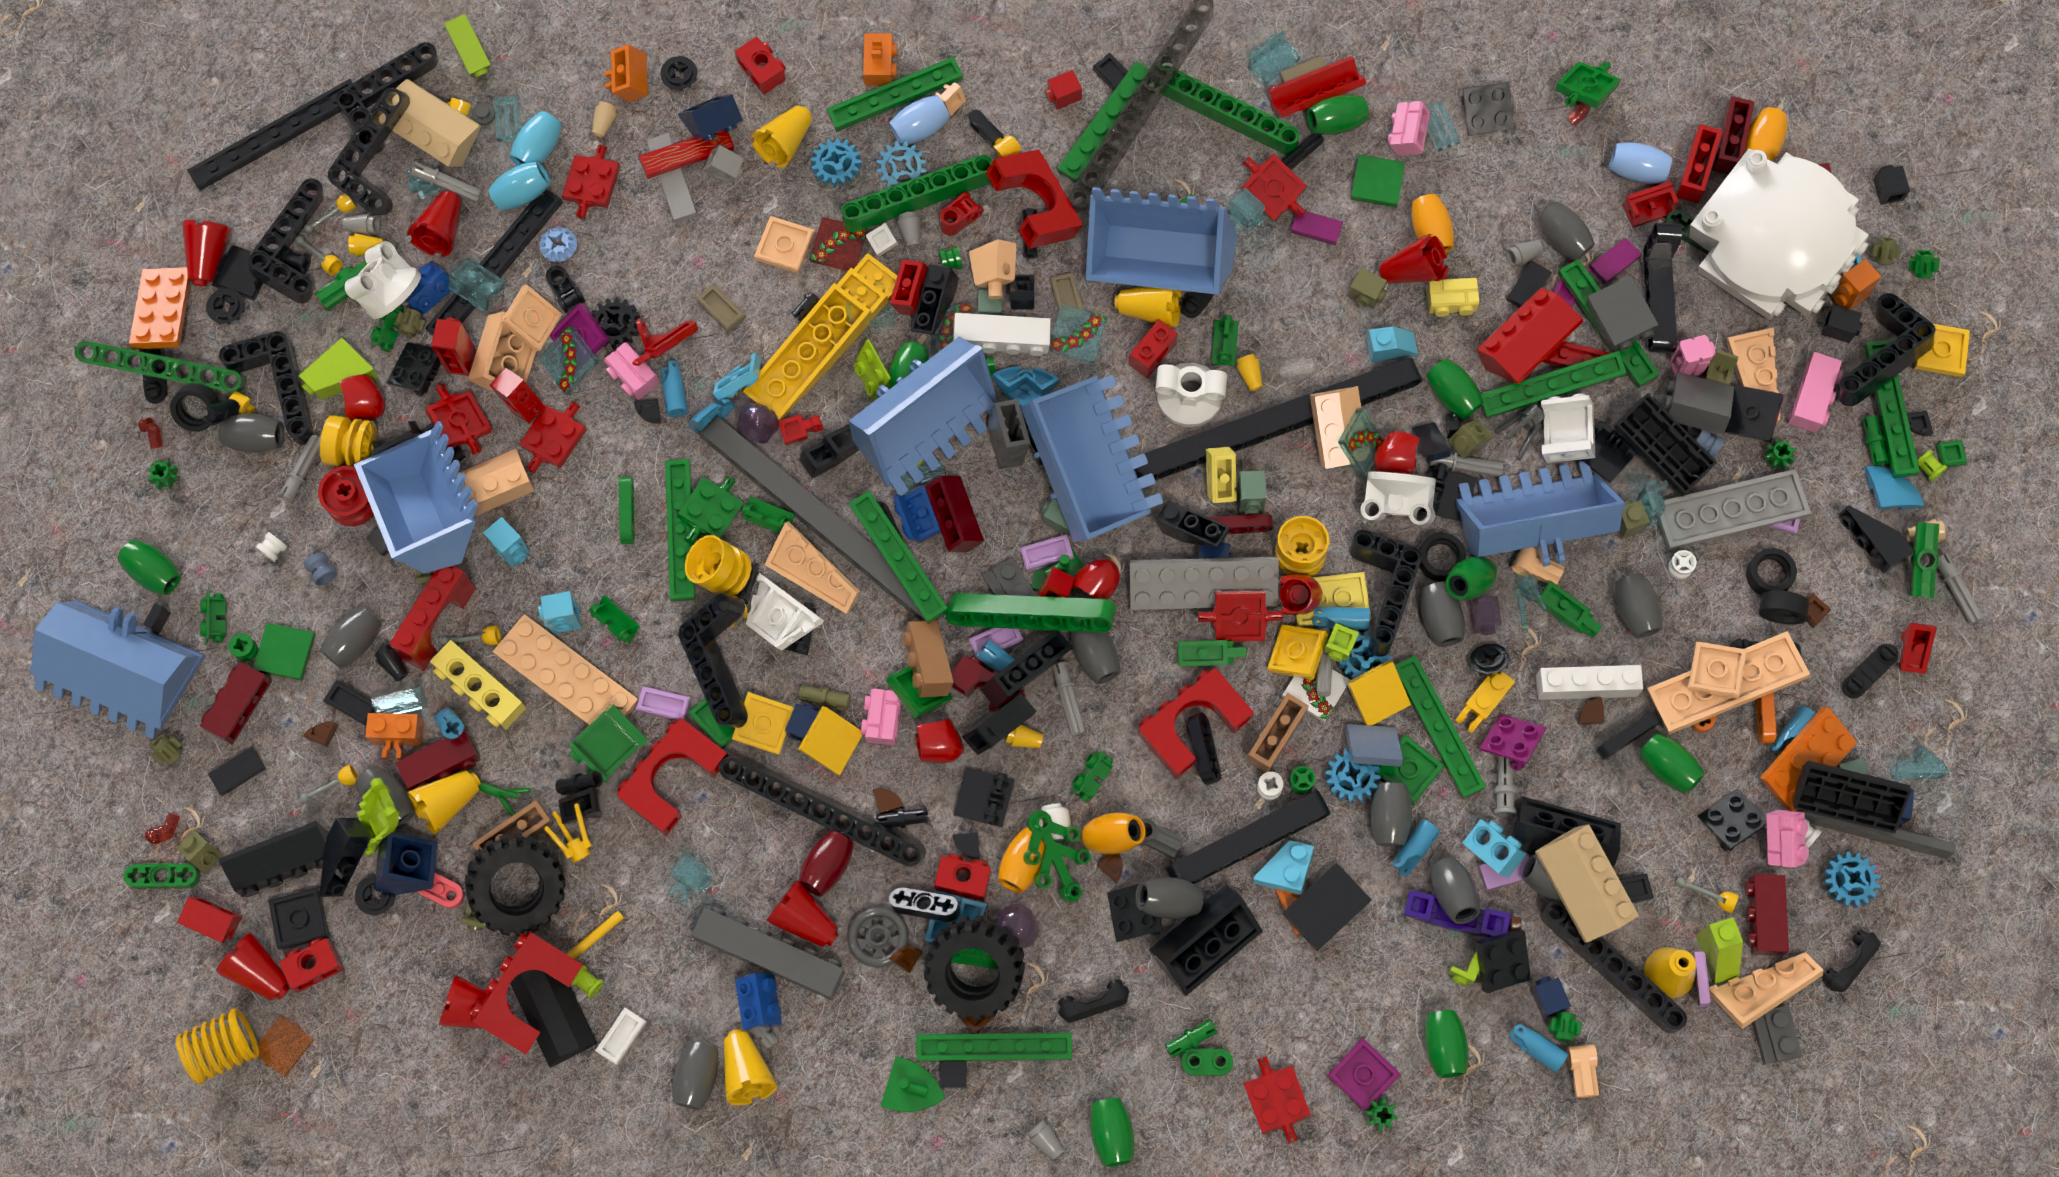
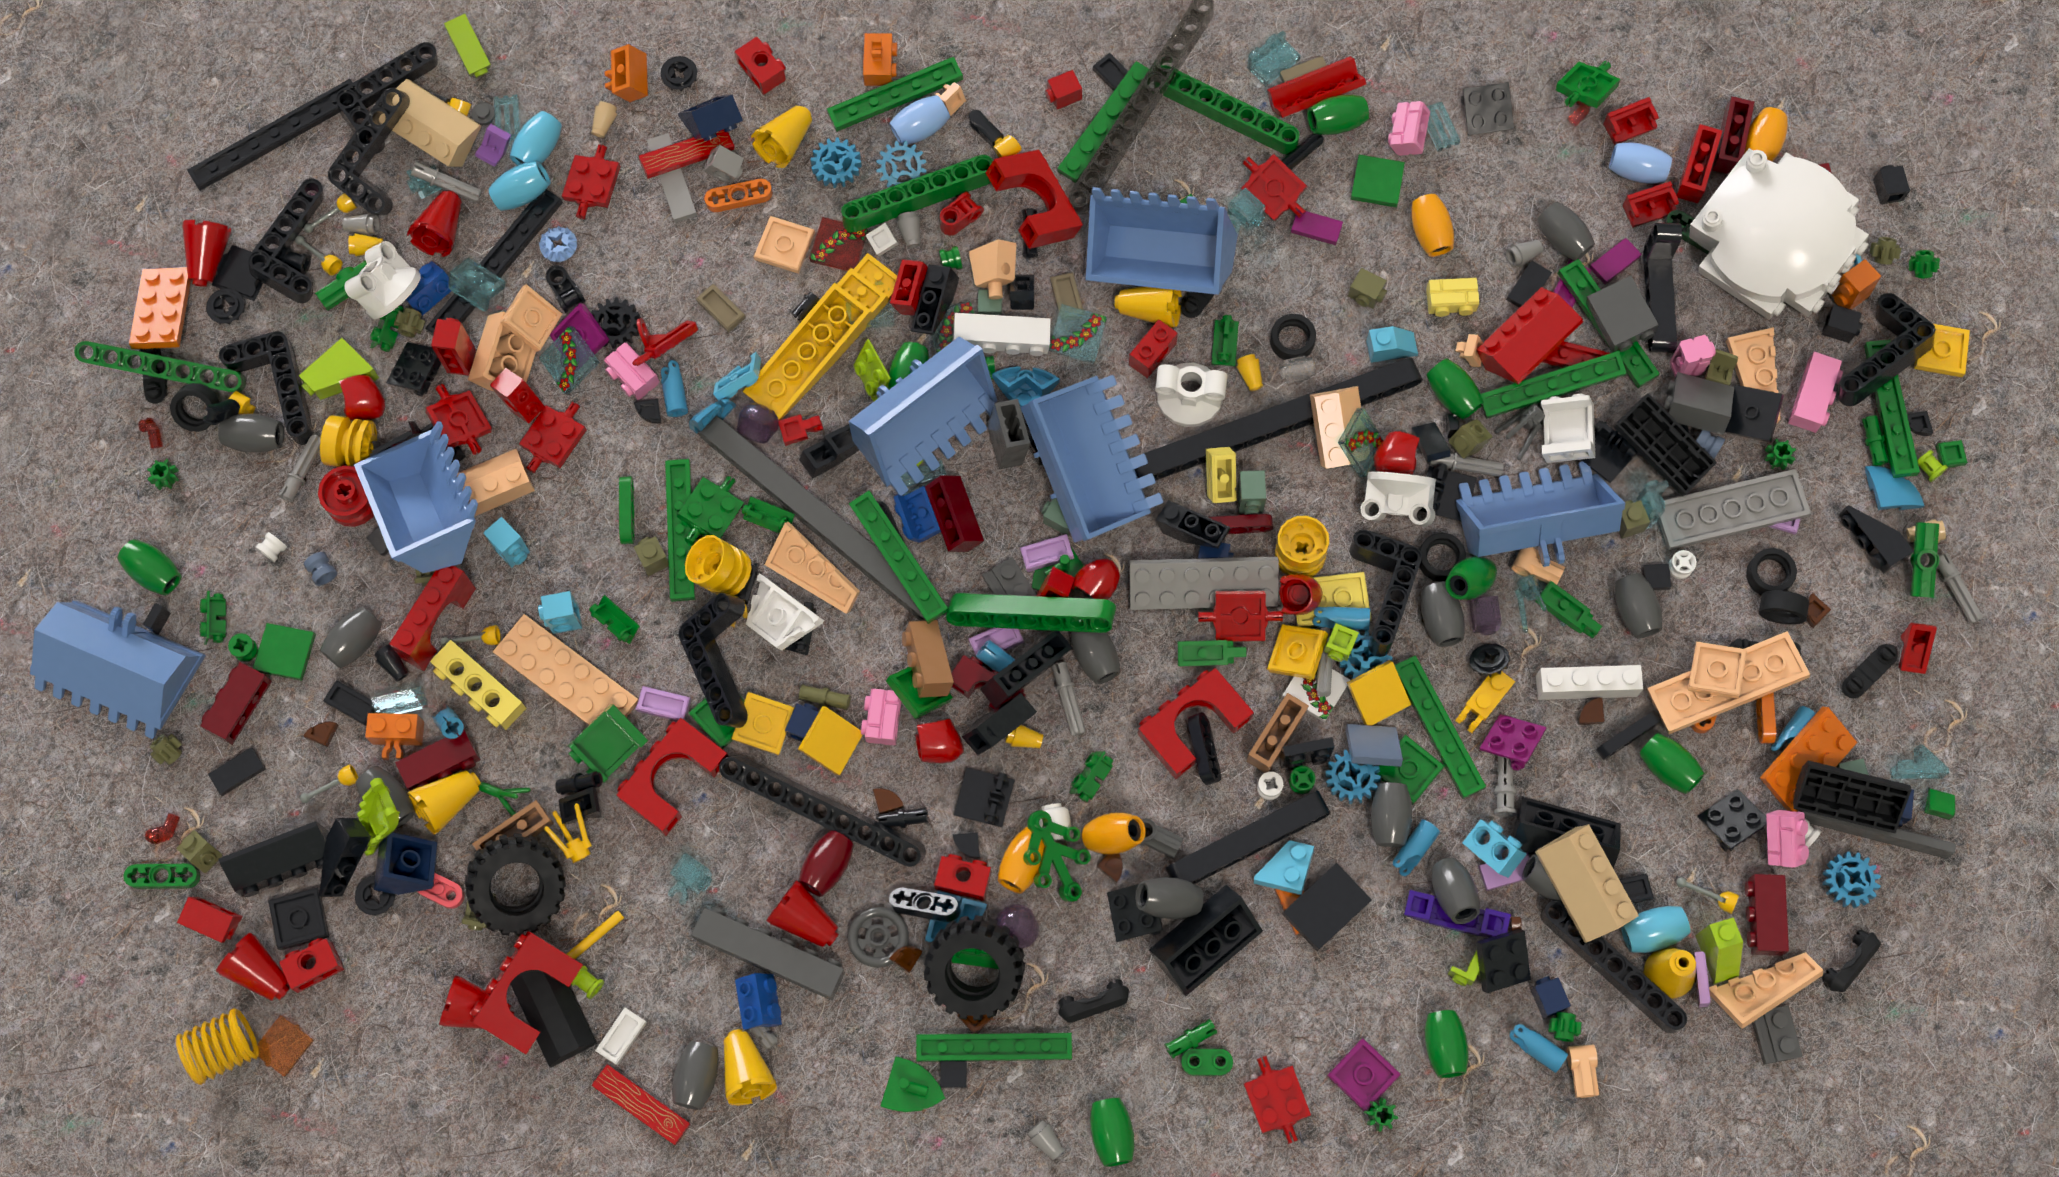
red cone [1379,234,1448,284] -> none
none -> medium lavender bracket [475,124,511,166]
none -> red tile [591,1064,691,1146]
none -> olive brick [634,536,669,577]
none -> orange beam [704,178,773,212]
none -> black tyre [1270,314,1316,362]
none -> black plate [1279,737,1335,770]
none -> light nougat tile [1455,334,1483,367]
none -> red hinge [1603,97,1659,145]
none -> medium azure piece [1621,906,1691,953]
none -> black tile [1642,564,1671,590]
none -> green slope [1924,789,1955,820]

